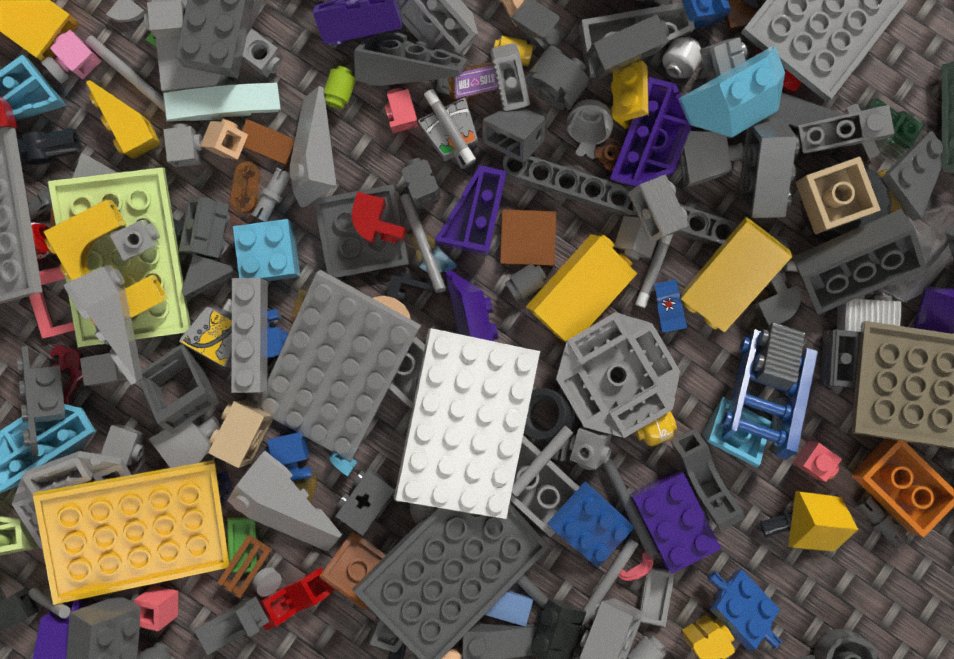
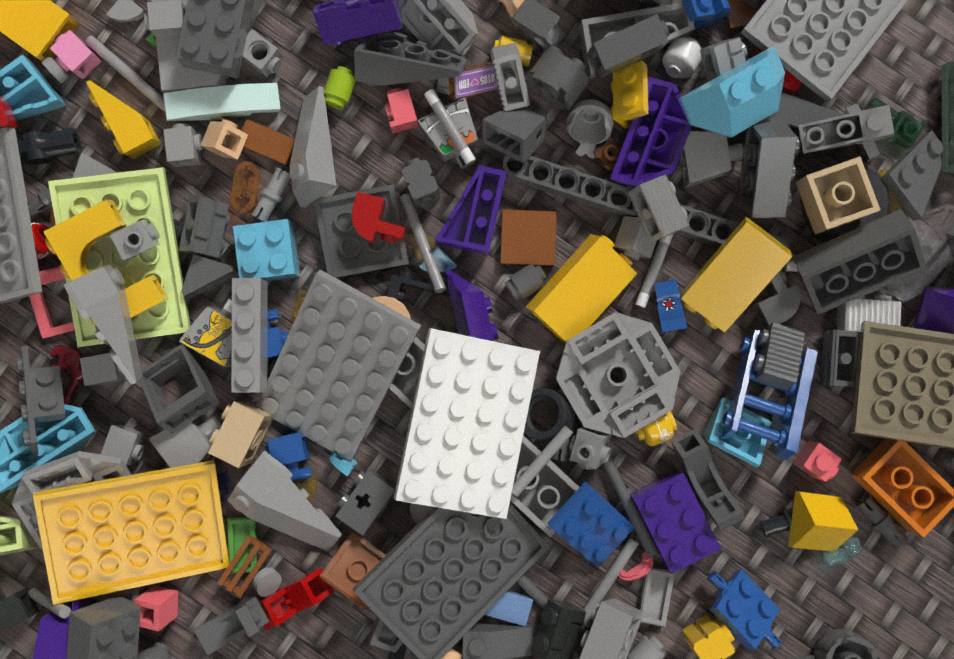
none -> clear light blue arm [822,536,862,567]

